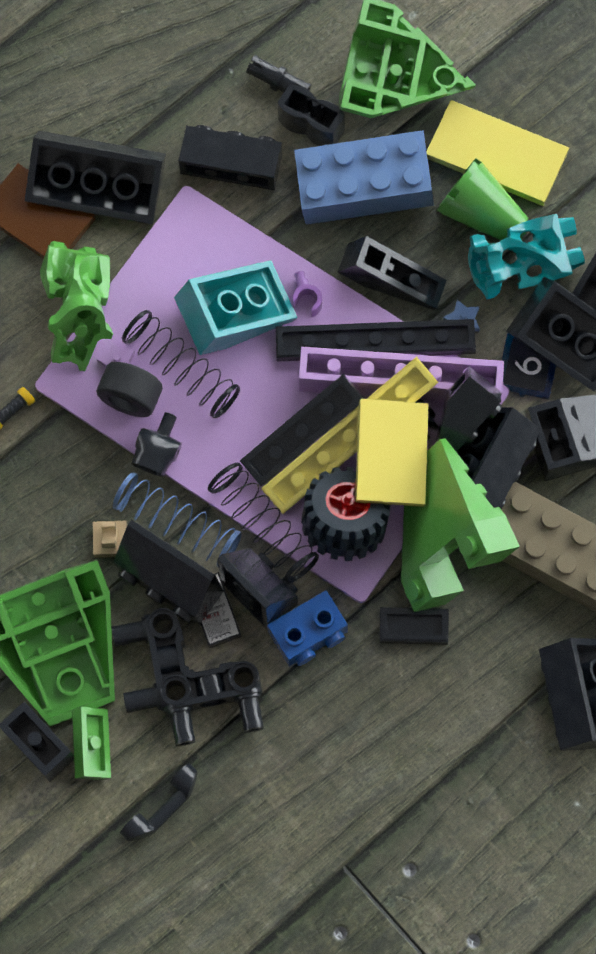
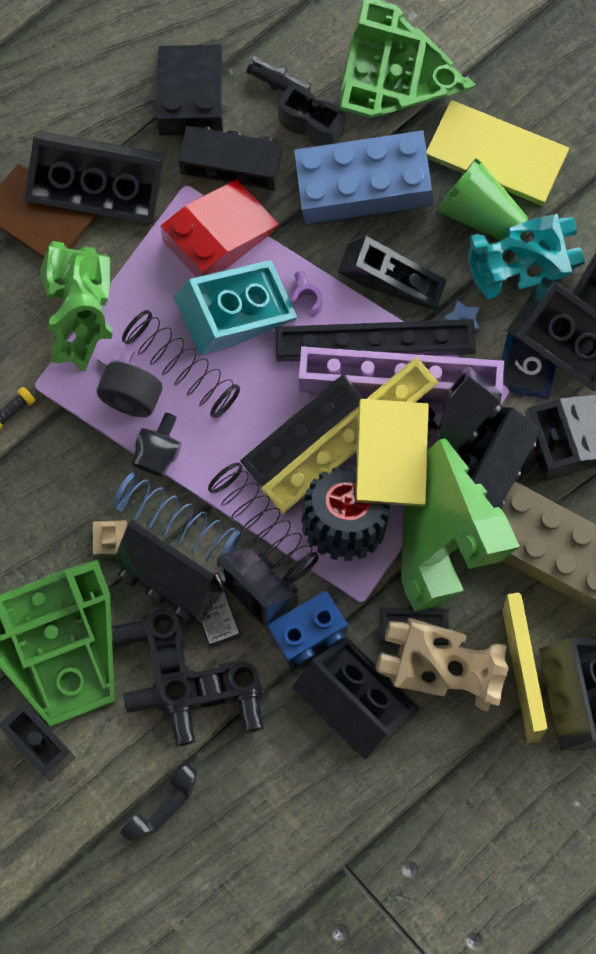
bright green plate [72,707,111,780] -> none
none -> black slope [157,44,223,135]
none -> slope [160,179,279,277]
none -> black slope [292,637,420,760]
none -> tan hips [376,618,508,712]
none -> light yellow tile [502,593,547,744]

